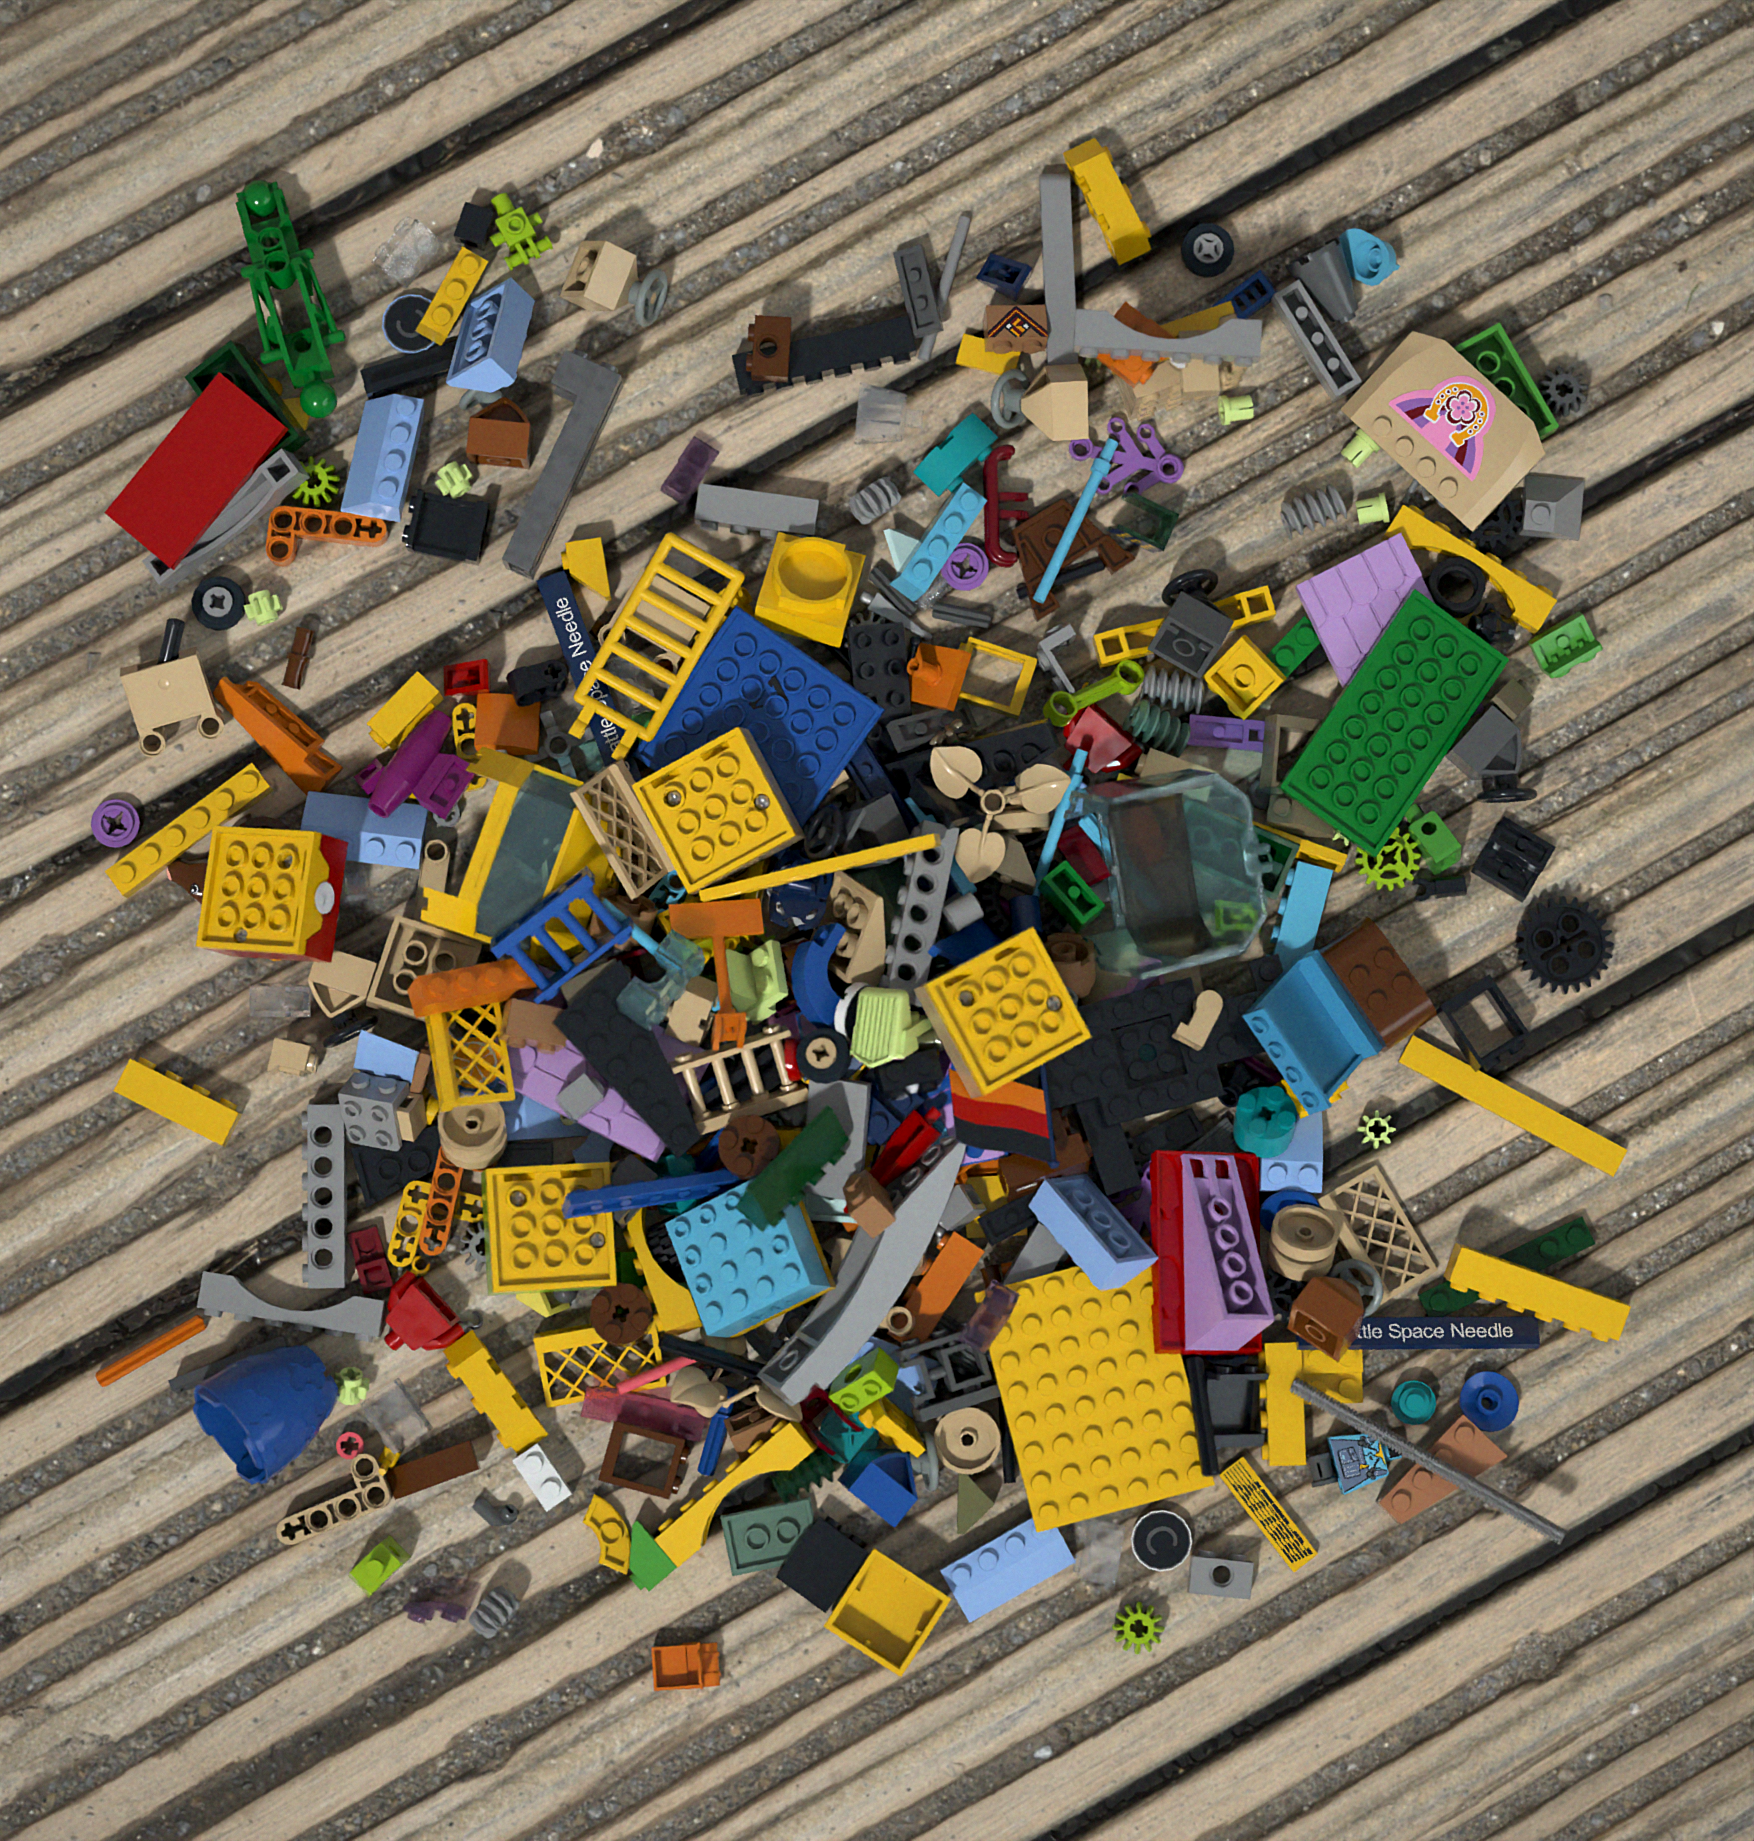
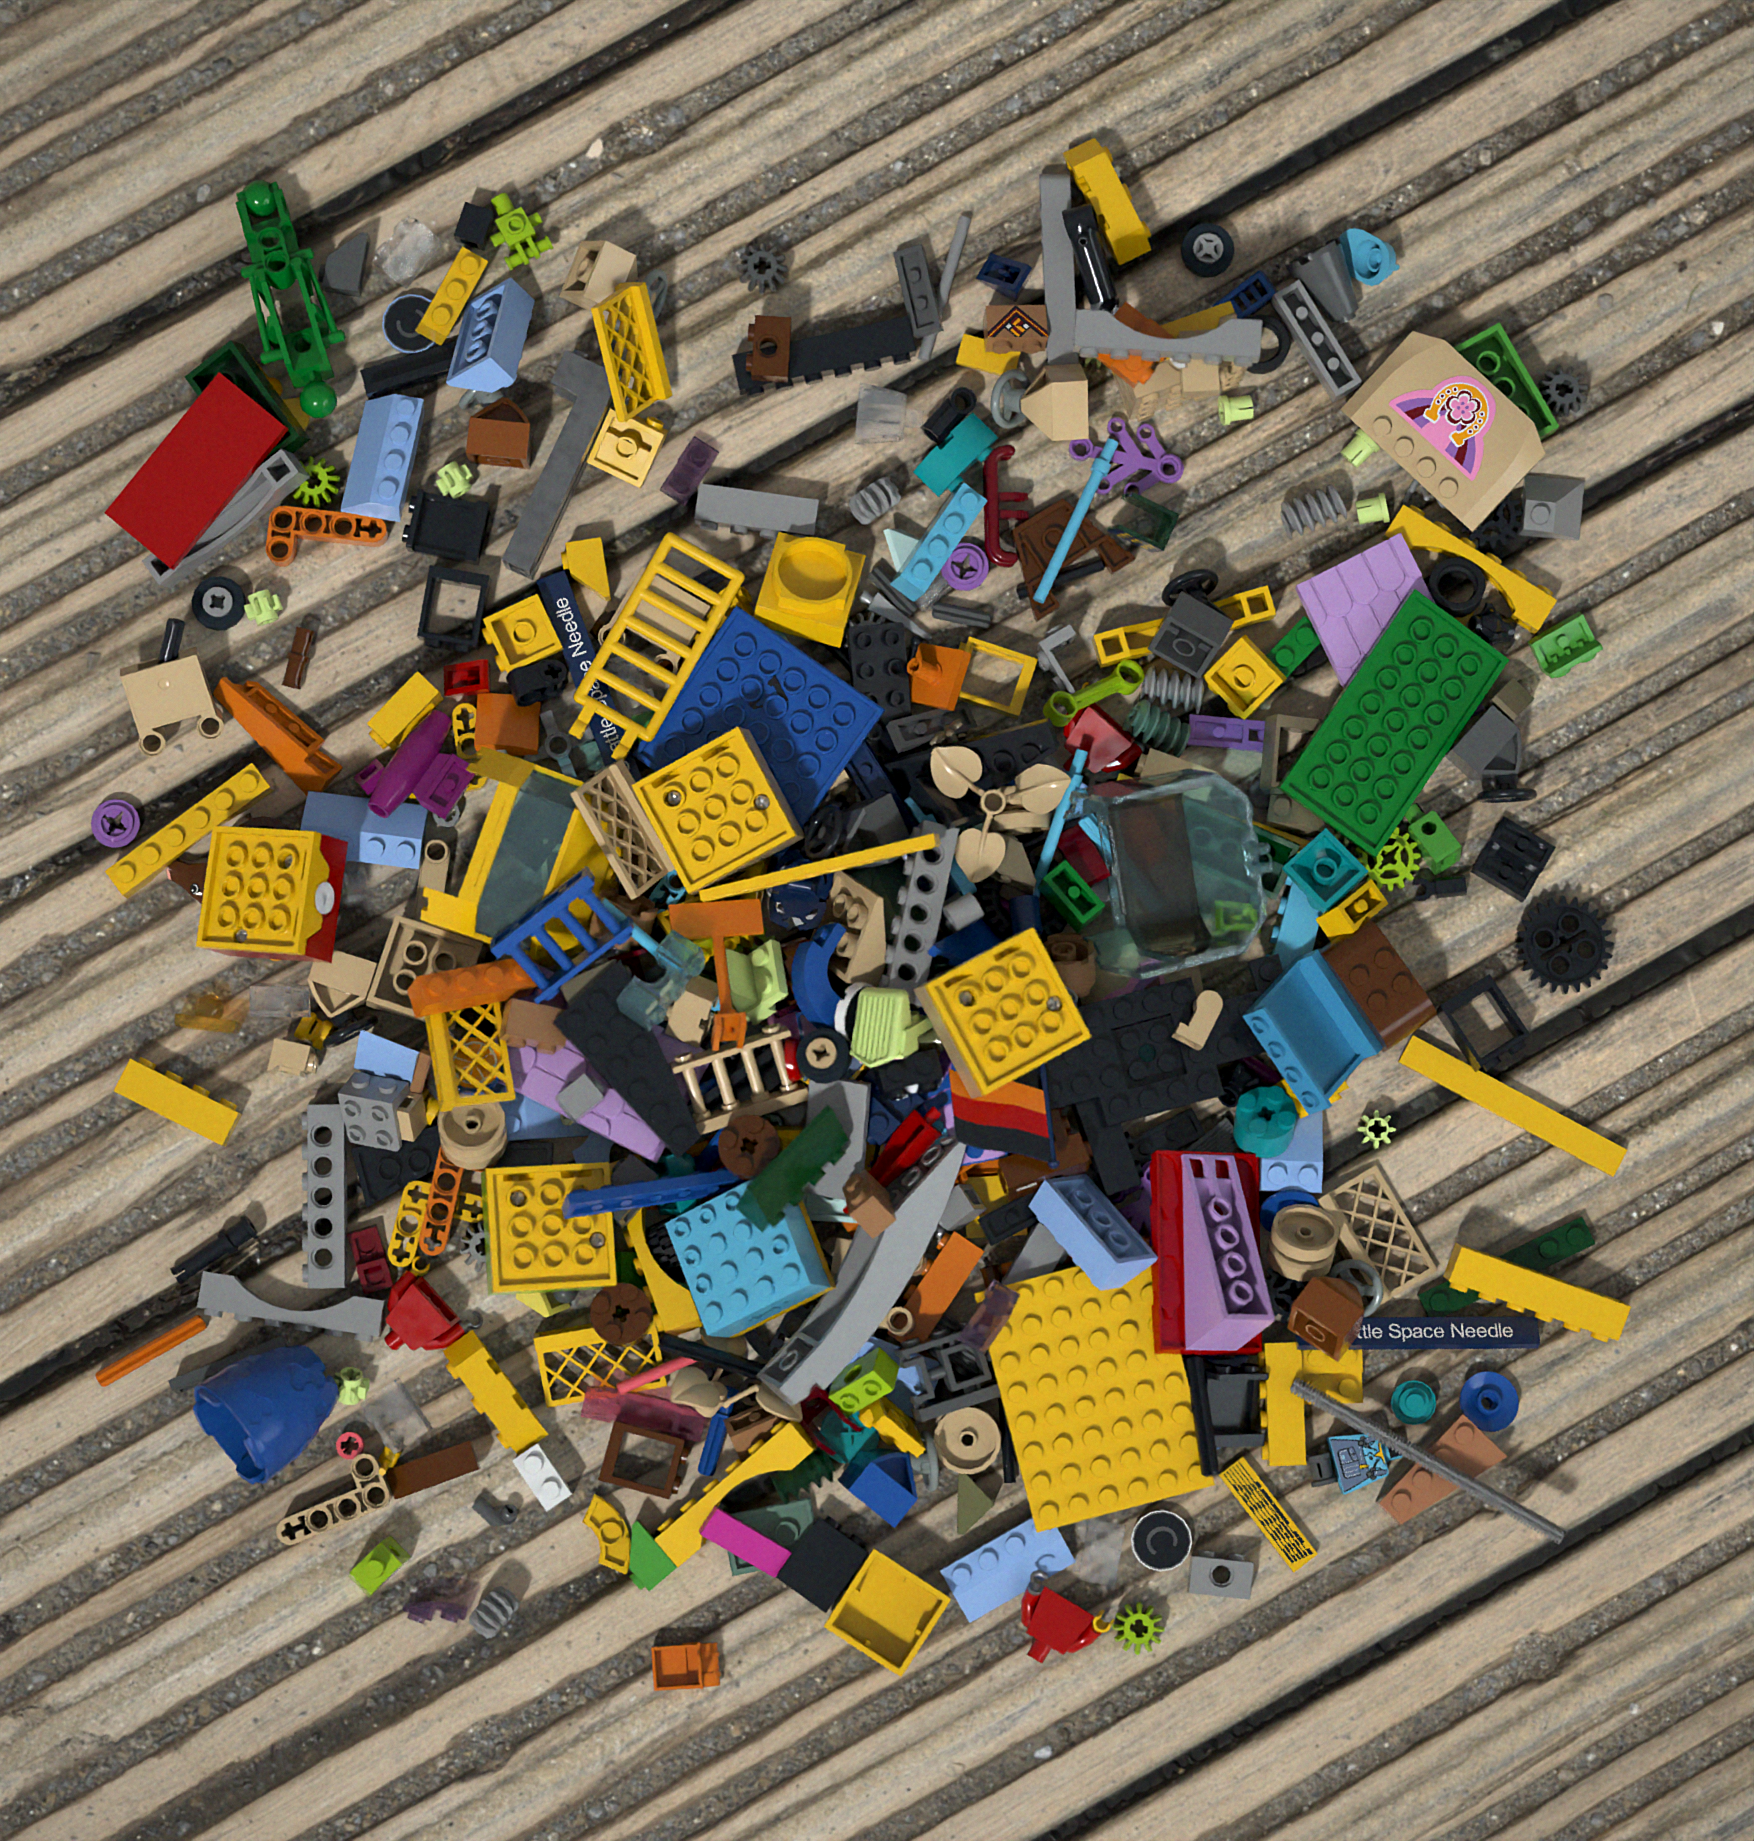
none -> black pin [170,1214,259,1285]
none -> clear yellow tile [174,994,240,1034]
none -> yellow wheel [294,1010,335,1050]
none -> dark grey slope [318,232,371,298]
none -> black window [417,565,491,654]
none -> yellow plate [481,594,563,673]
none -> yellow plate [586,404,669,488]
none -> yellow fence [591,282,672,422]
none -> dark pink tile [698,1506,792,1578]
none -> dark grey gear [737,243,788,295]
none -> black piece [920,387,977,445]
none -> red torso [1021,1570,1115,1664]
none -> black piece [1062,203,1120,316]
none -> black tyre [1247,314,1290,374]
none -> teal slope [1282,828,1368,914]
none -> yellow brick [1315,879,1389,941]

